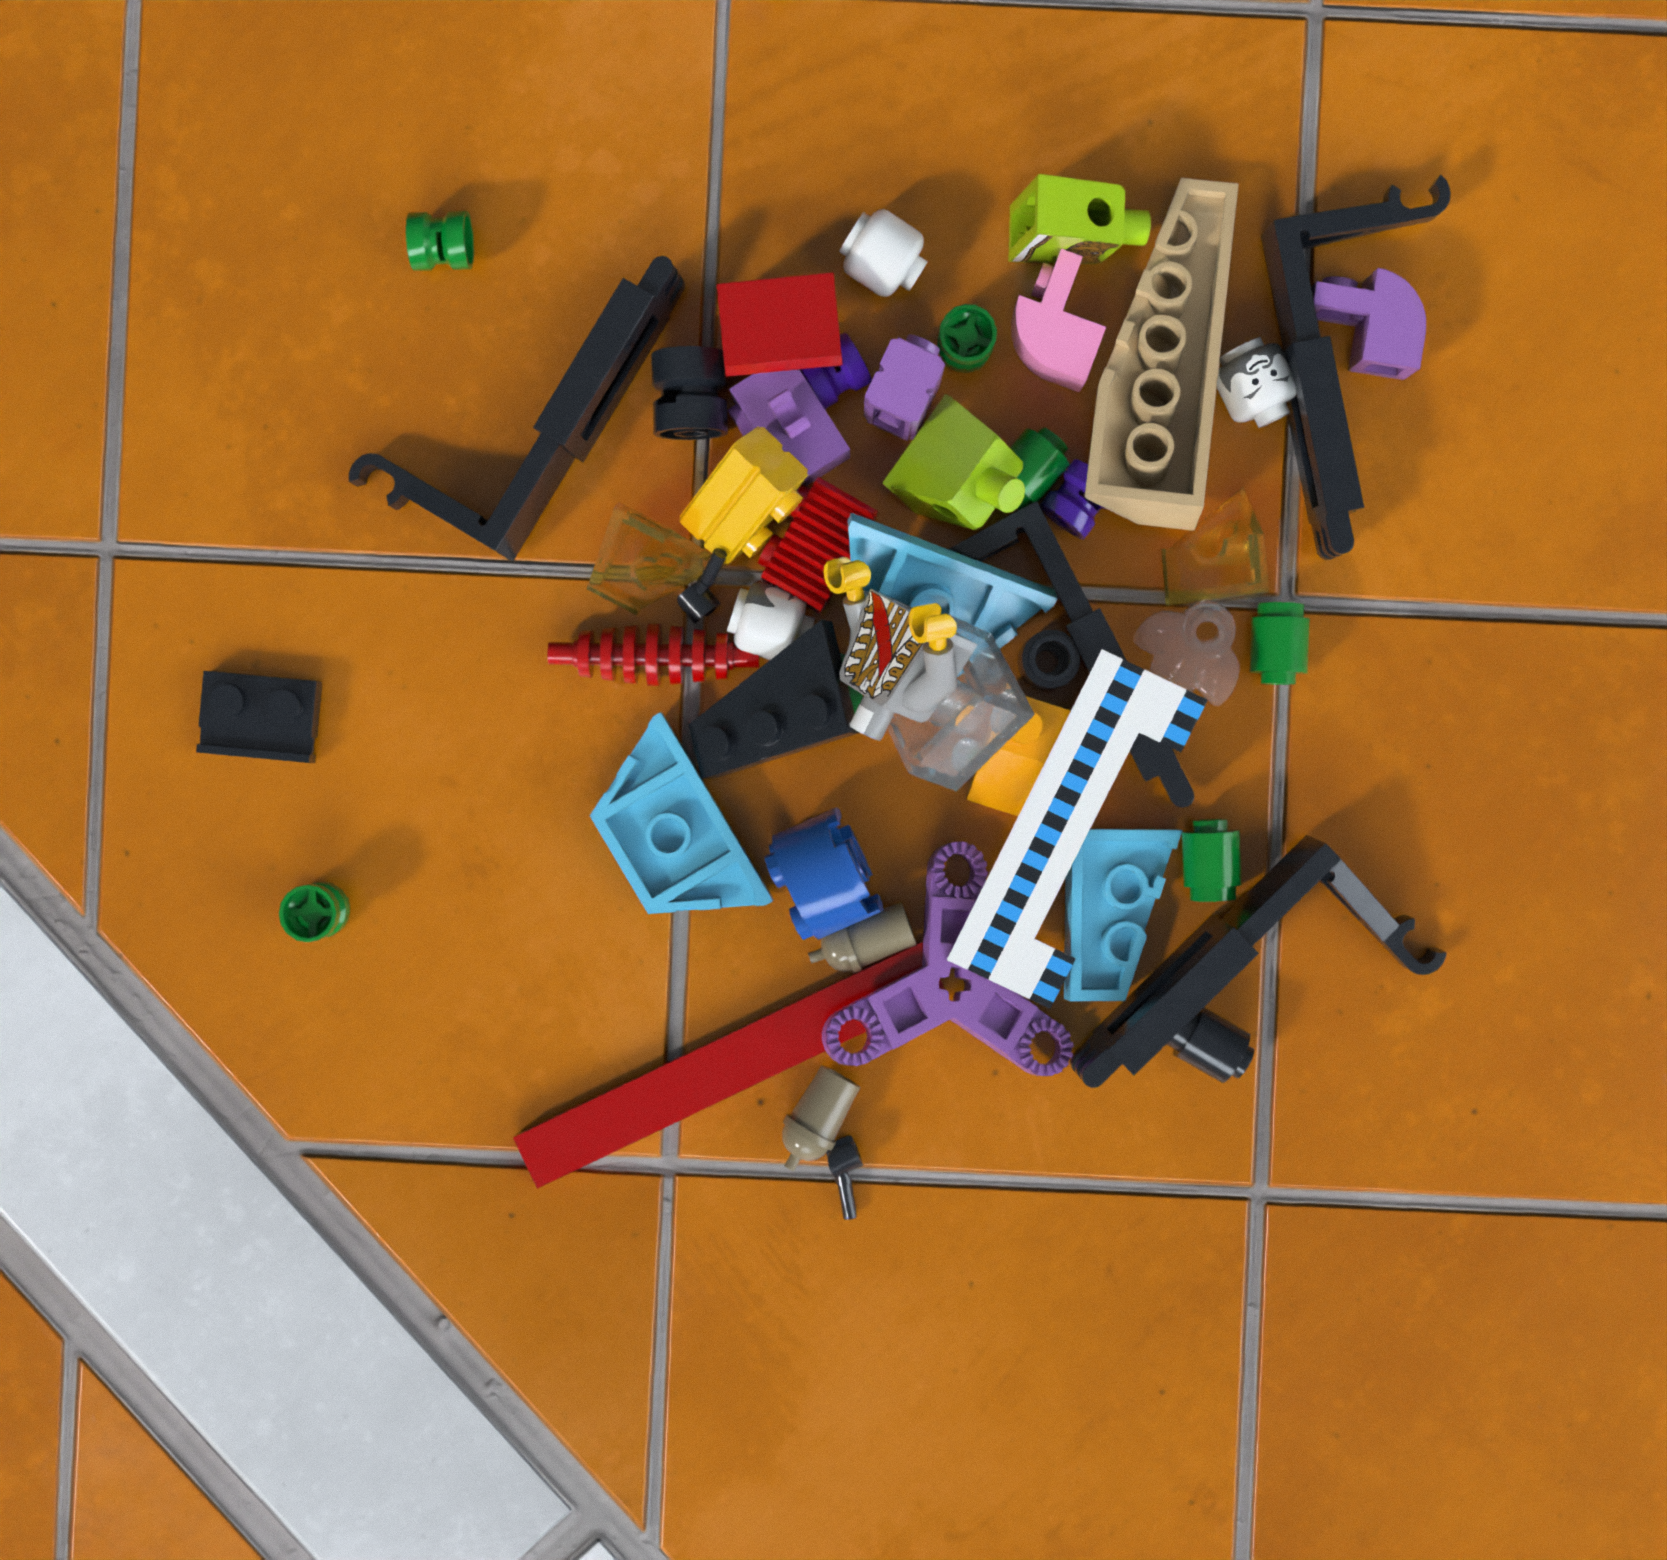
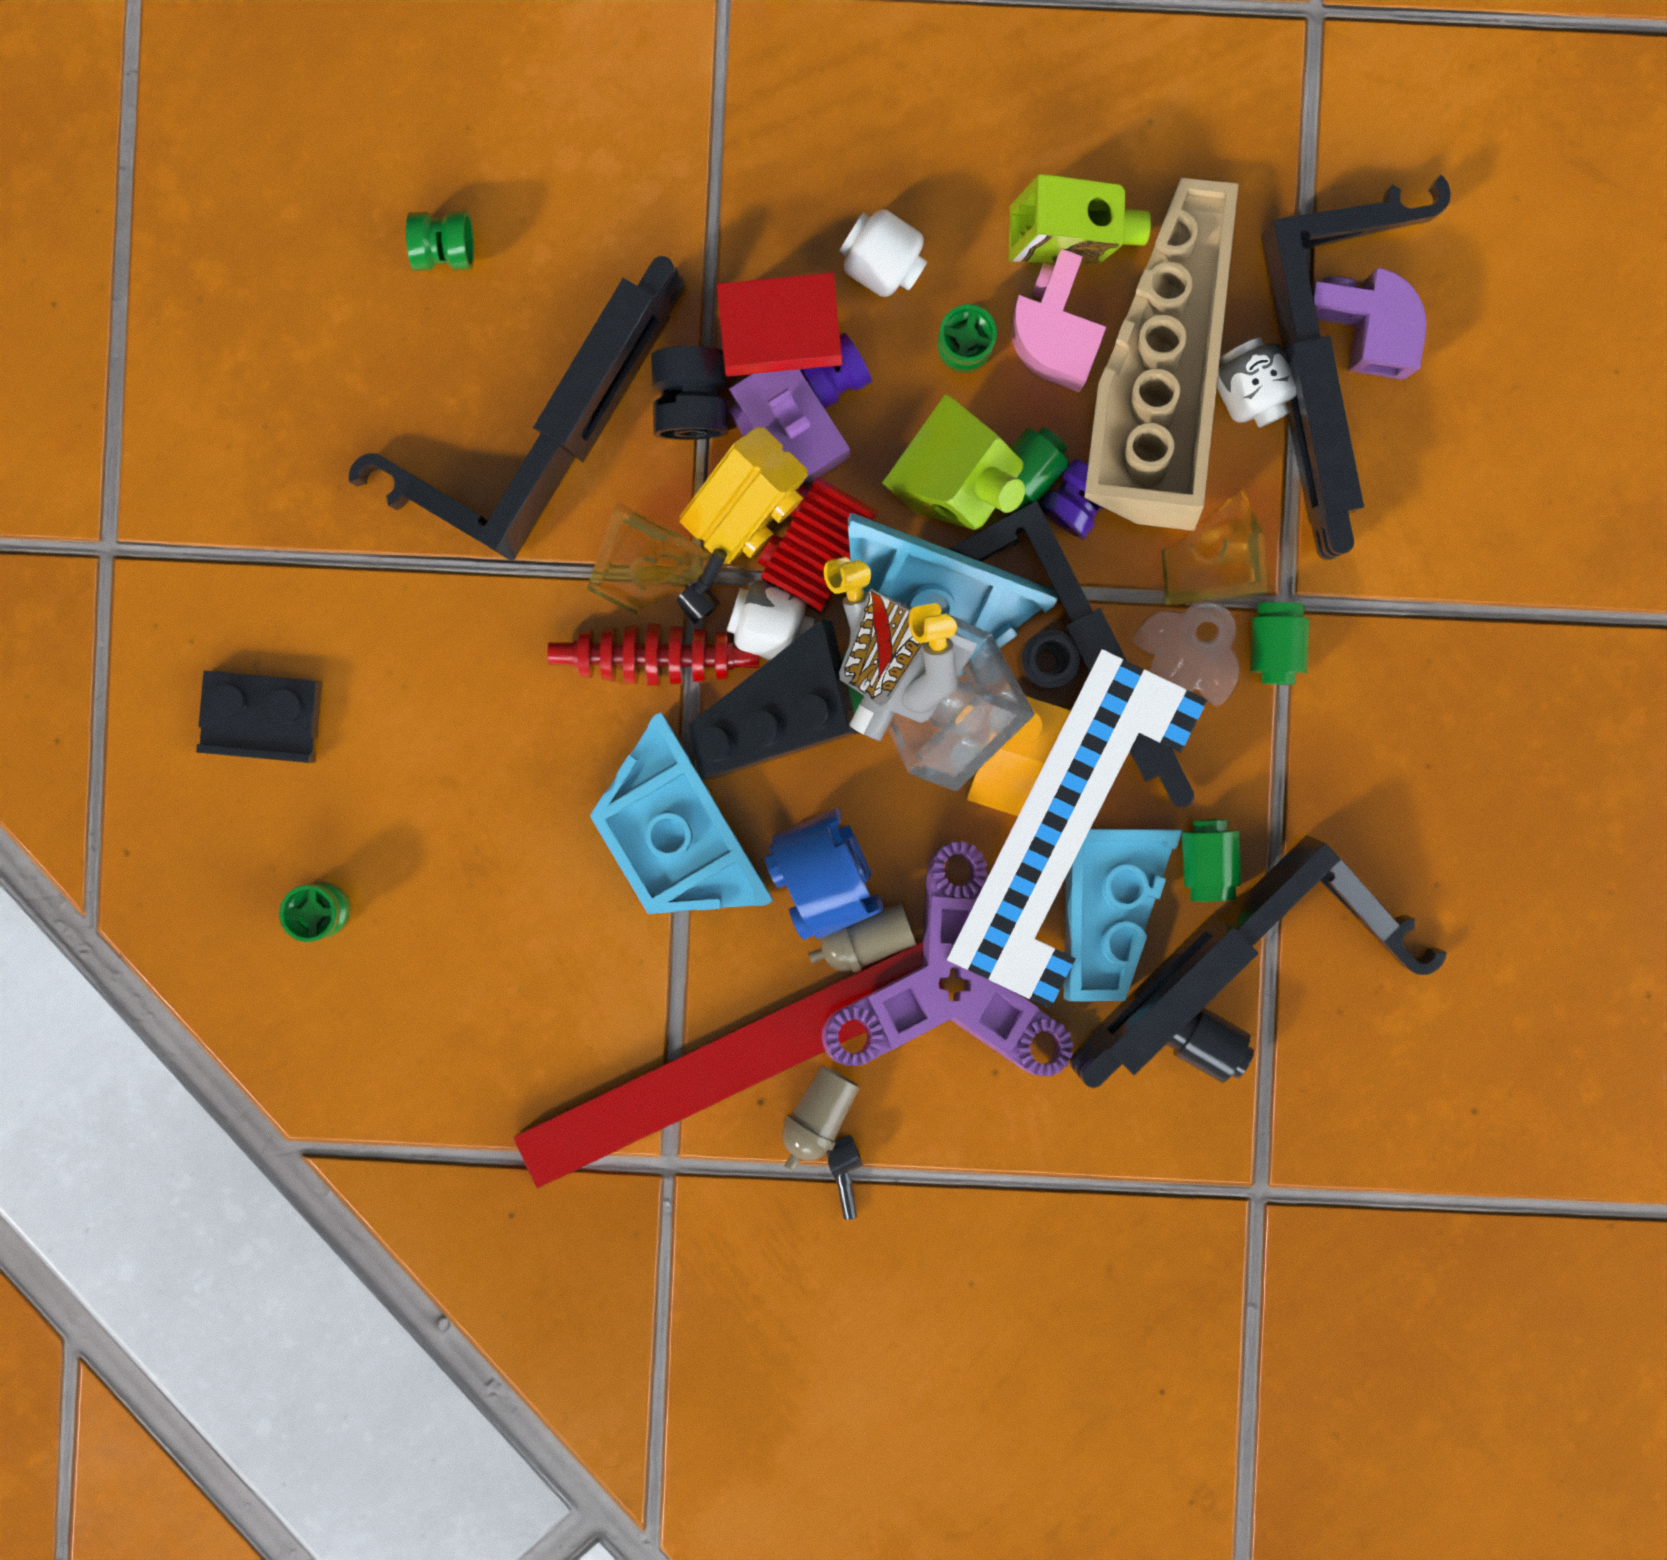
medium lavender brick [864,334,945,441] -> none

